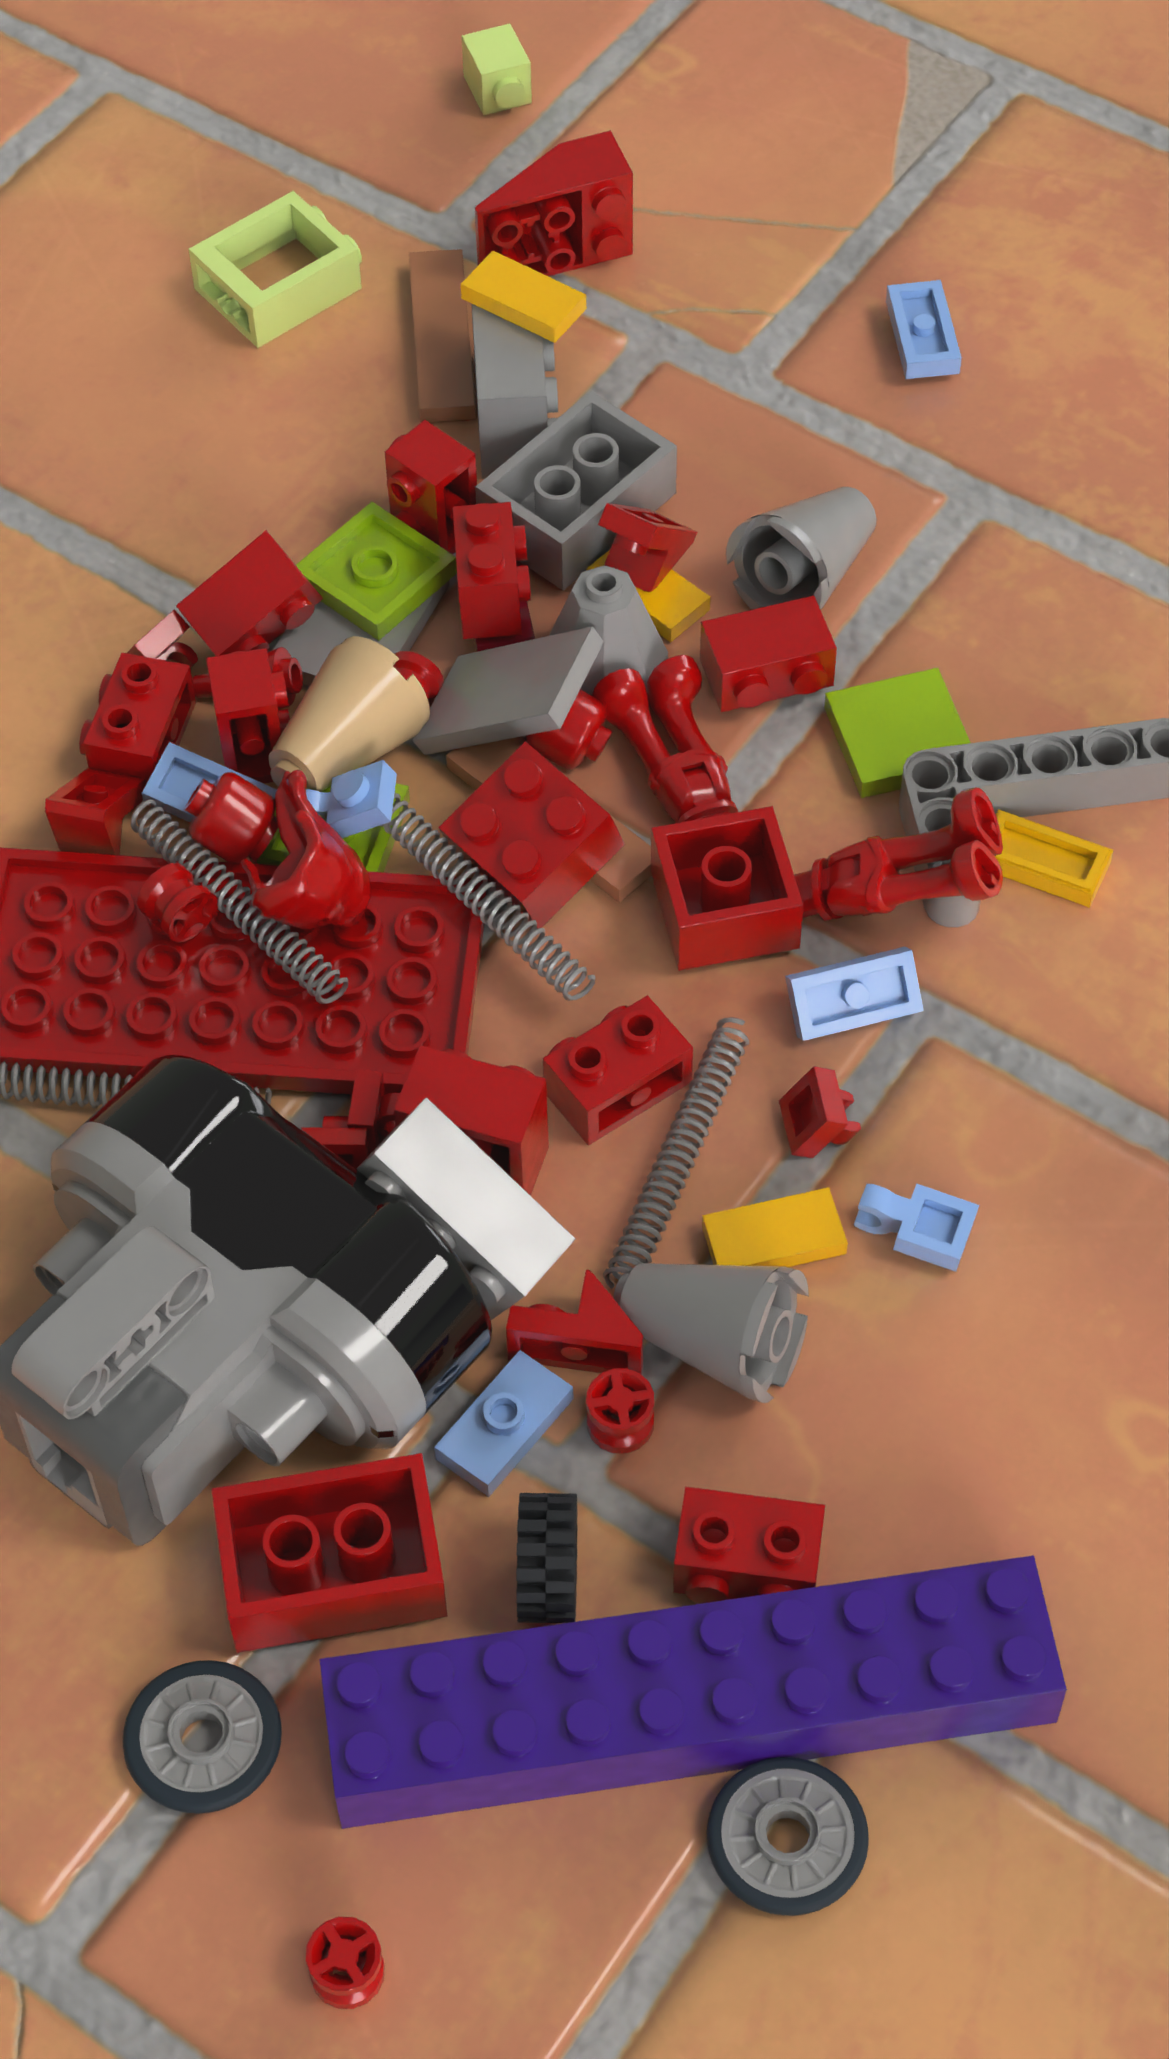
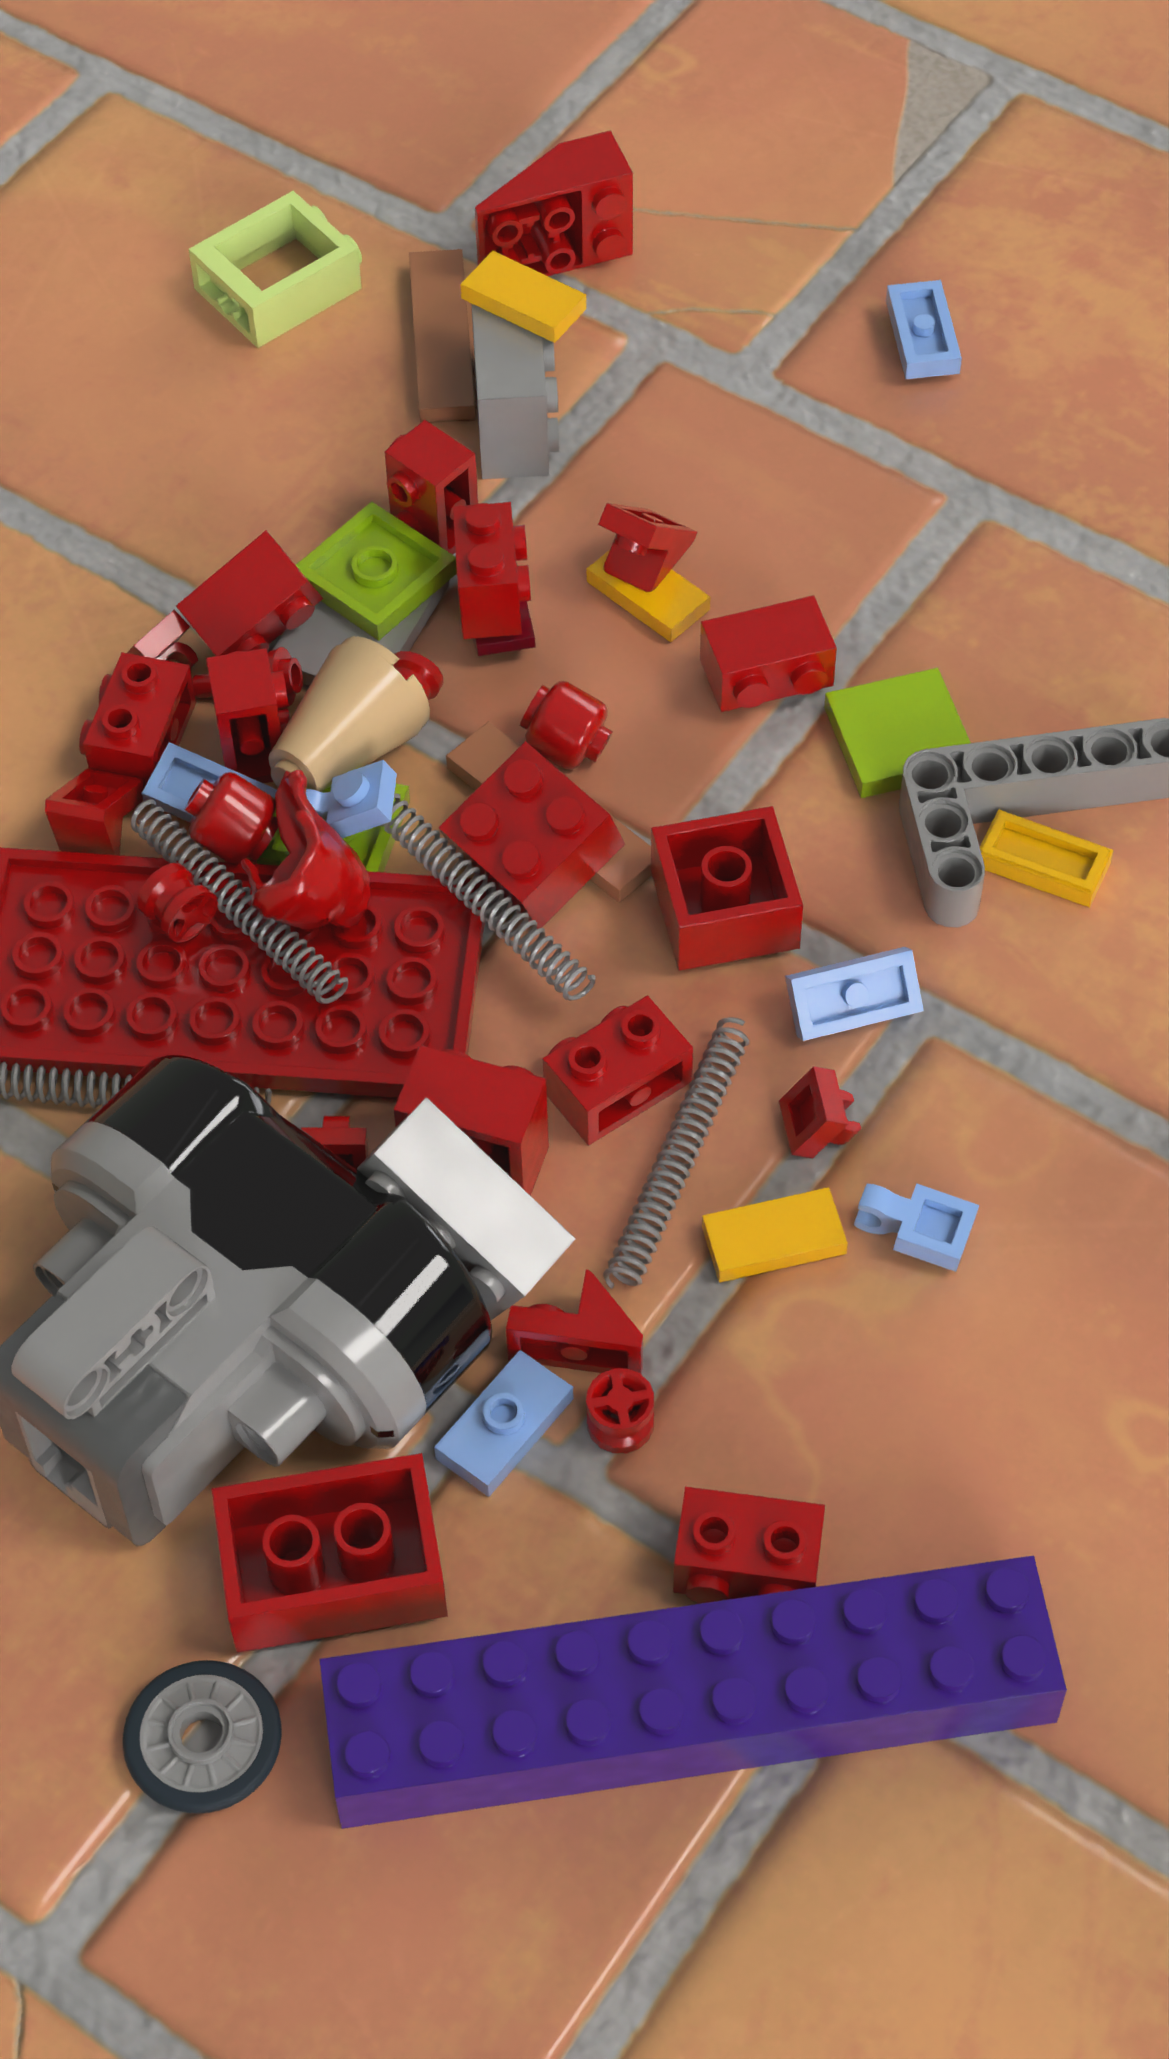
red wheel [306,1917,385,2009] -> none
red tile [347,1069,400,1156] -> none
light grey tile [413,626,604,755] -> none
yellowish green brick [461,23,532,116] -> none
light grey brick [475,391,677,590] -> none
black tyre [516,1493,578,1623] -> none
light grey cone [549,565,668,696] -> none
red piece [592,655,738,823] -> none
light grey cone [613,1263,809,1403] -> none
light grey wheel [706,1757,869,1916] -> none
light grey cone [726,487,877,610] -> none
red piece [794,787,1003,921] -> none

